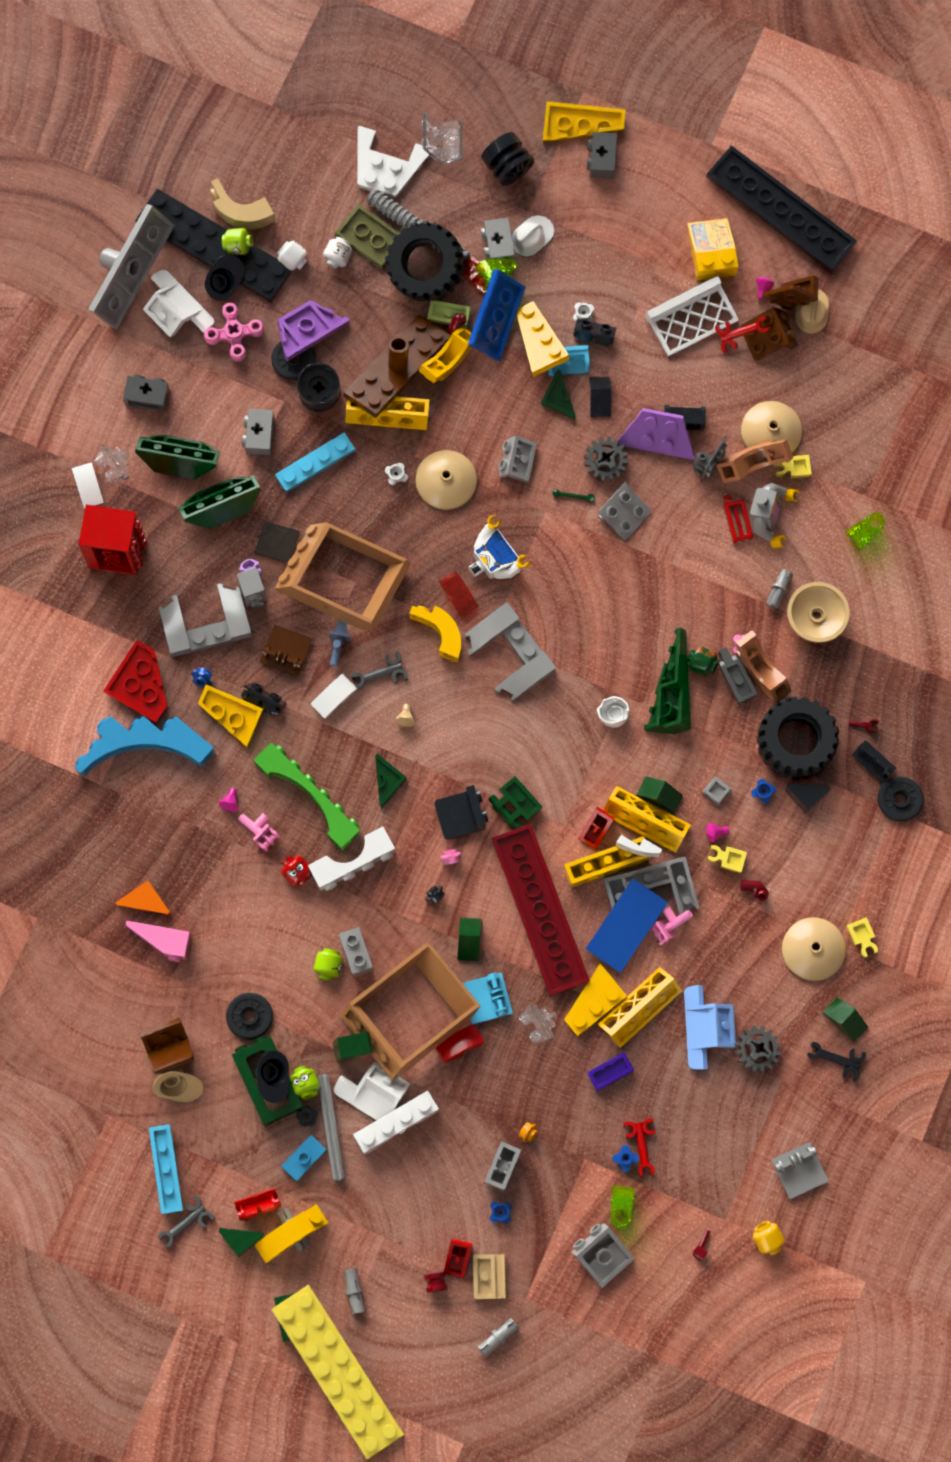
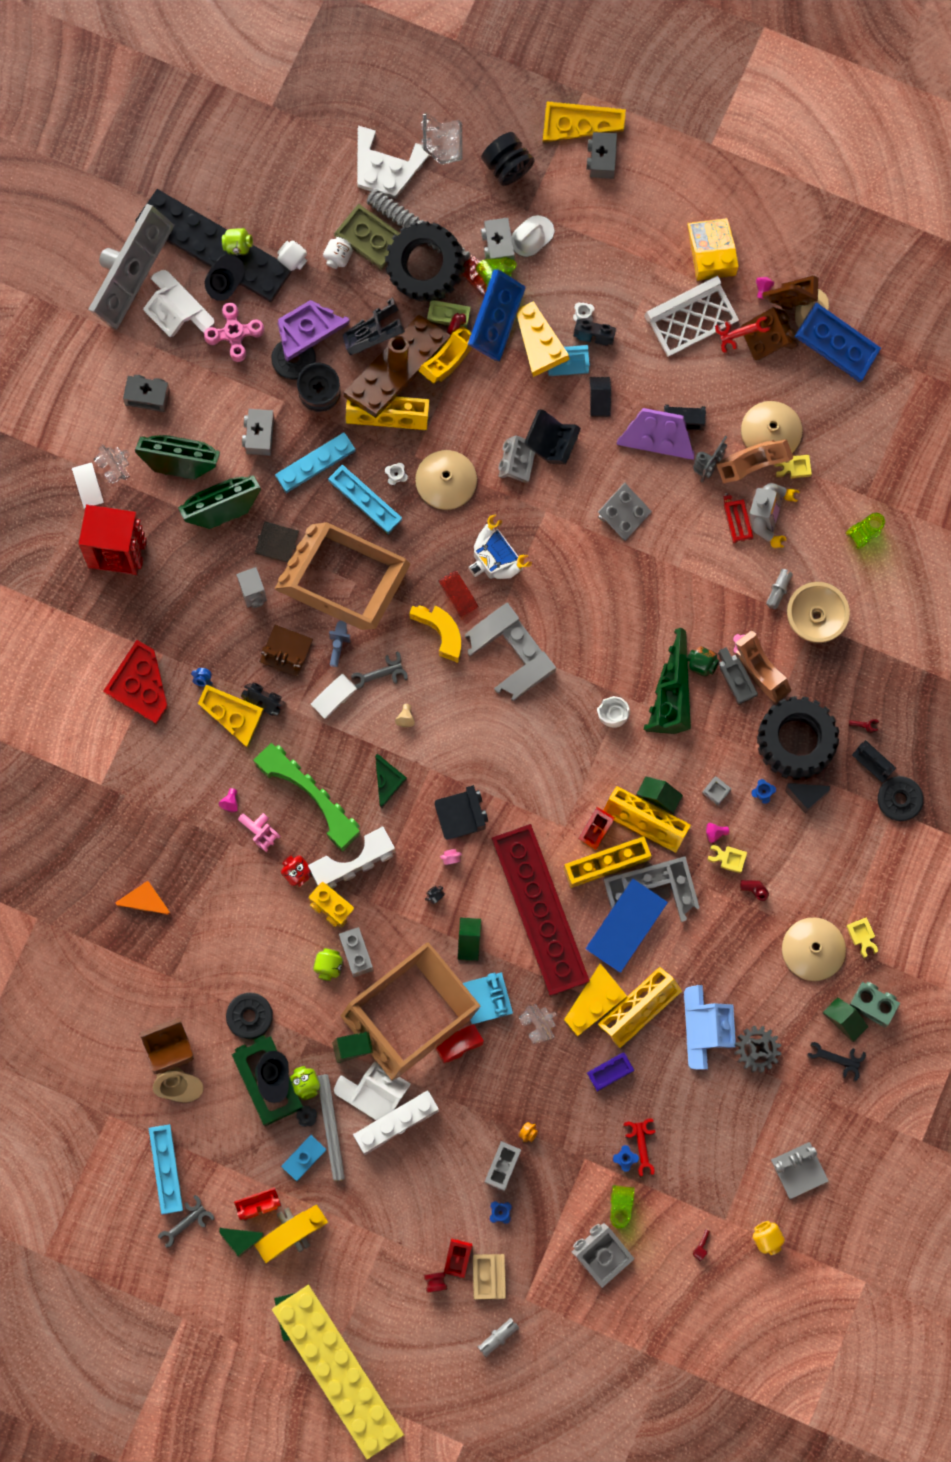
dark azure arch [75,716,215,777] -> none
bright pink slope [126,921,191,962] -> none
light grey wedge [159,584,252,657] -> none
tan arch [210,178,275,229] -> none
lavender plate [239,559,262,574] -> none
light grey pin [343,1268,365,1314] -> none
dark green plate [488,776,543,829] -> none
dark green tile [541,369,576,420] -> none
dark green hinge [552,489,595,503] -> none
dark grey gear [584,437,628,482] -> none
white slope [616,835,662,857] -> none
bright pink arm [650,907,693,946] -> none
black plate [706,145,857,273] -> none
none -> yellow bracket [309,882,354,928]
none -> medium azure plate [328,465,402,534]
none -> black wing [342,297,405,355]
none -> black bracket [524,409,581,465]
none -> blue tile [795,302,881,382]
none -> sand green brick [849,982,900,1028]

